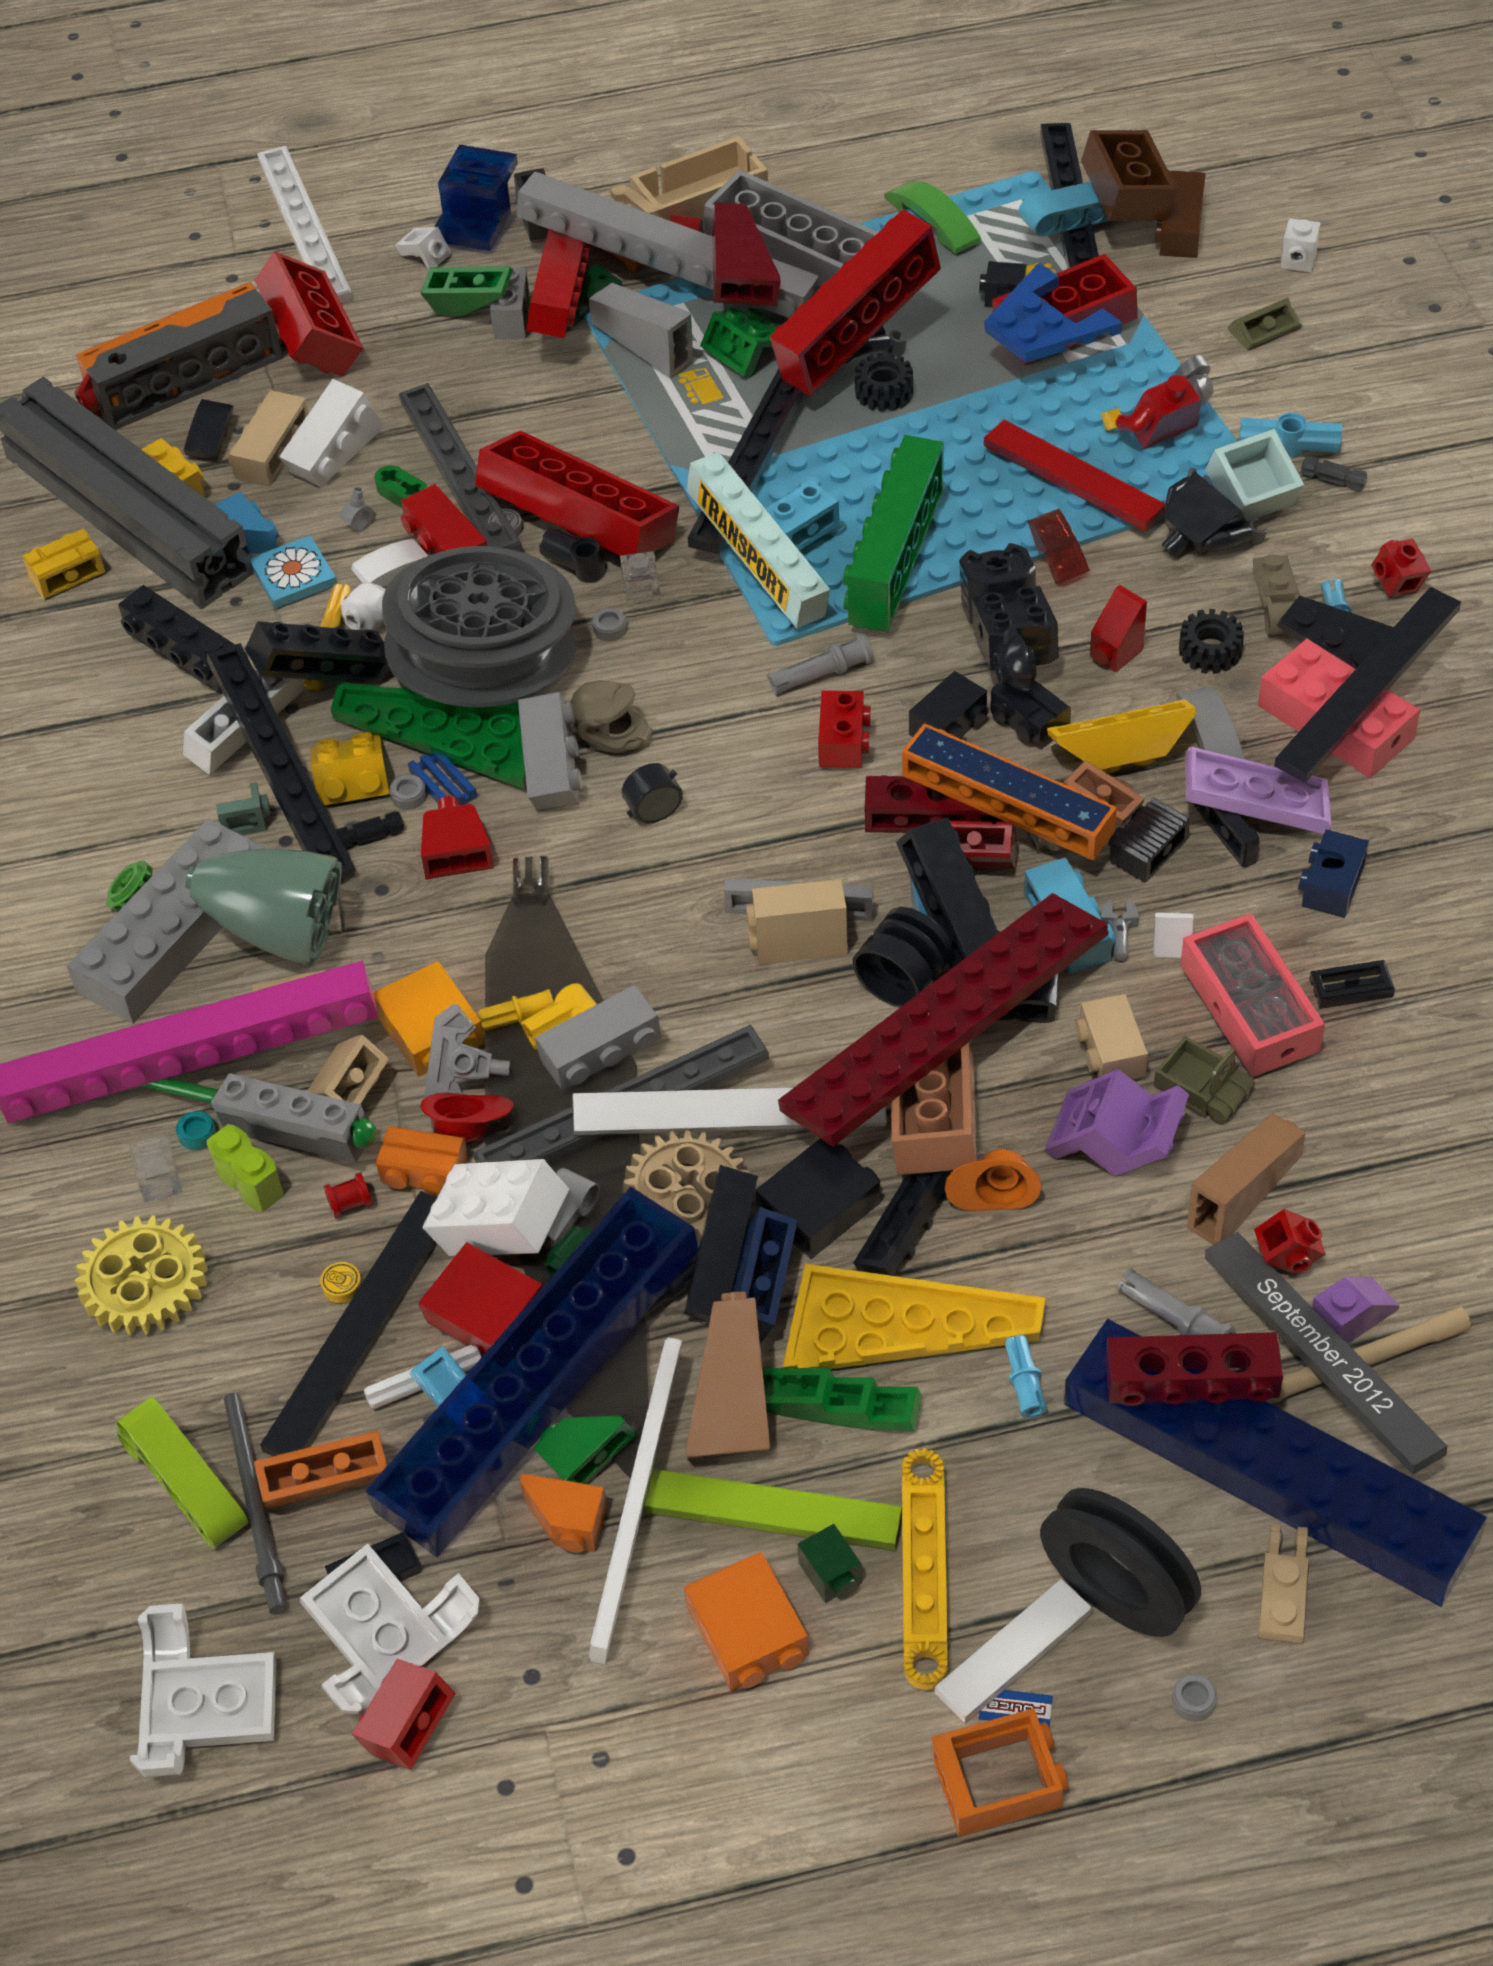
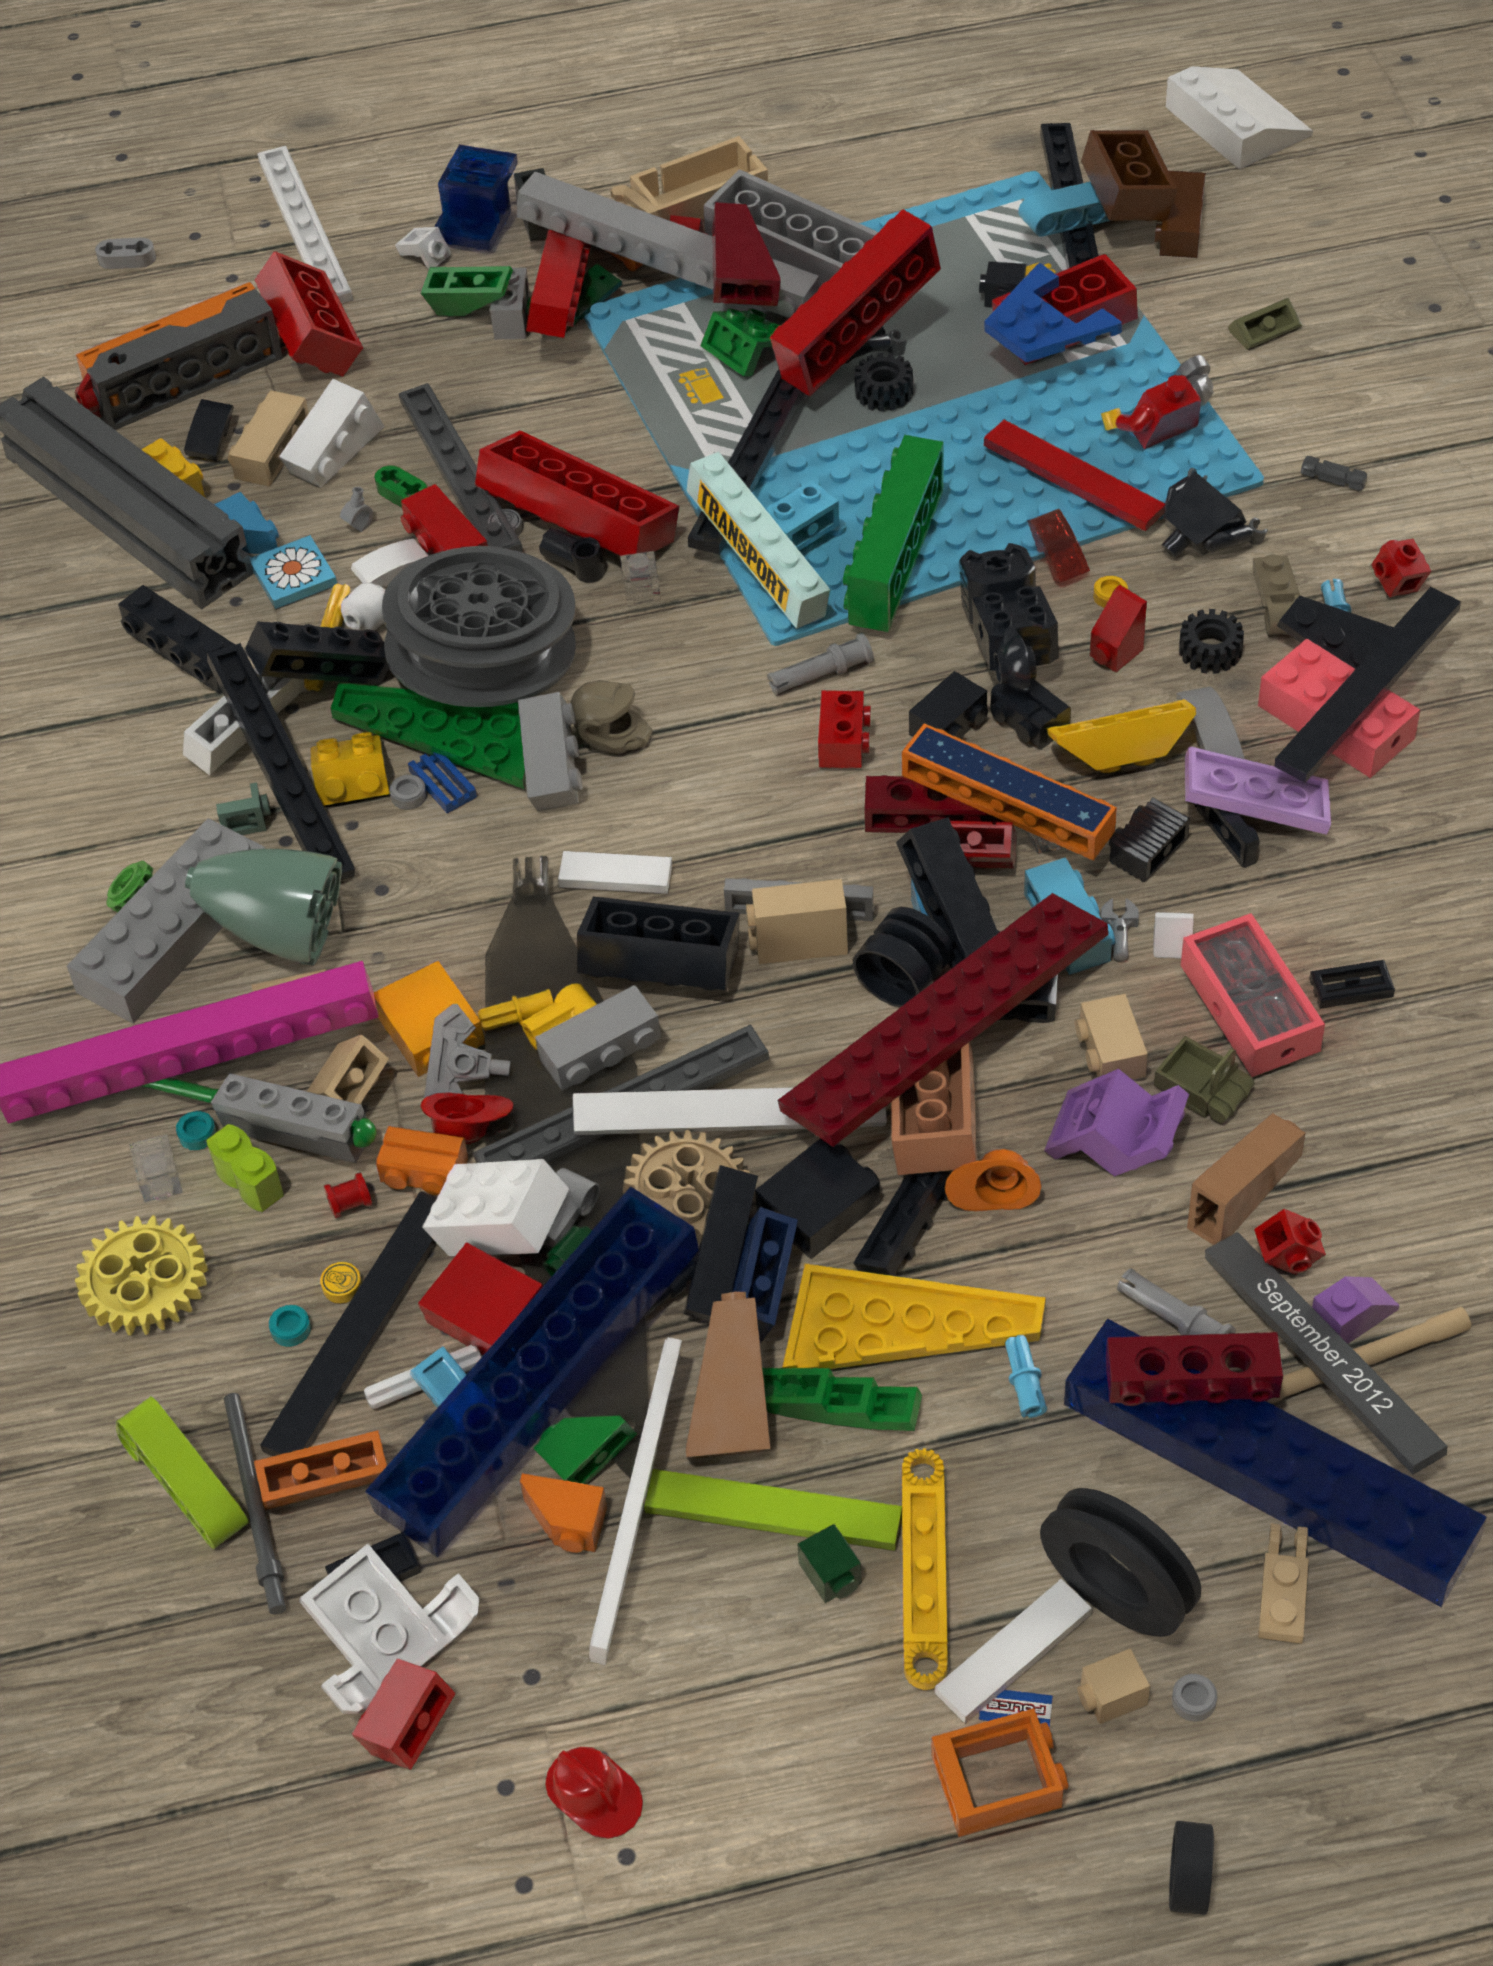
yellow brick [22,528,105,600] -> none
white piece [130,1603,276,1777] -> none
black axle [335,811,404,849] -> none
red torso [420,796,494,880] -> none
light grey slope [589,283,693,378] -> none
light grey tile [592,608,627,641] -> none
black piece [621,763,683,824] -> none
orange brick [684,1551,809,1692] -> none
bright green slope [884,181,981,254] -> none
nougat slope [1064,760,1144,826] -> none
light aqua piece [1205,429,1304,522] -> none
medium azure piece [1239,413,1342,458] -> none
white brick [1280,218,1321,273] -> none
dark blue brick [1298,829,1369,918] -> none
none -> light grey beam [95,237,156,269]
none -> teal tile [269,1305,311,1347]
none -> red piece [545,1747,643,1839]
none -> white tile [558,851,672,894]
none -> black brick [577,896,740,991]
none -> tan brick [1077,1648,1150,1724]
none -> yellow tile [1093,576,1128,608]
none -> white slope [1166,66,1313,169]
none -> black tyre [1169,1821,1214,1915]

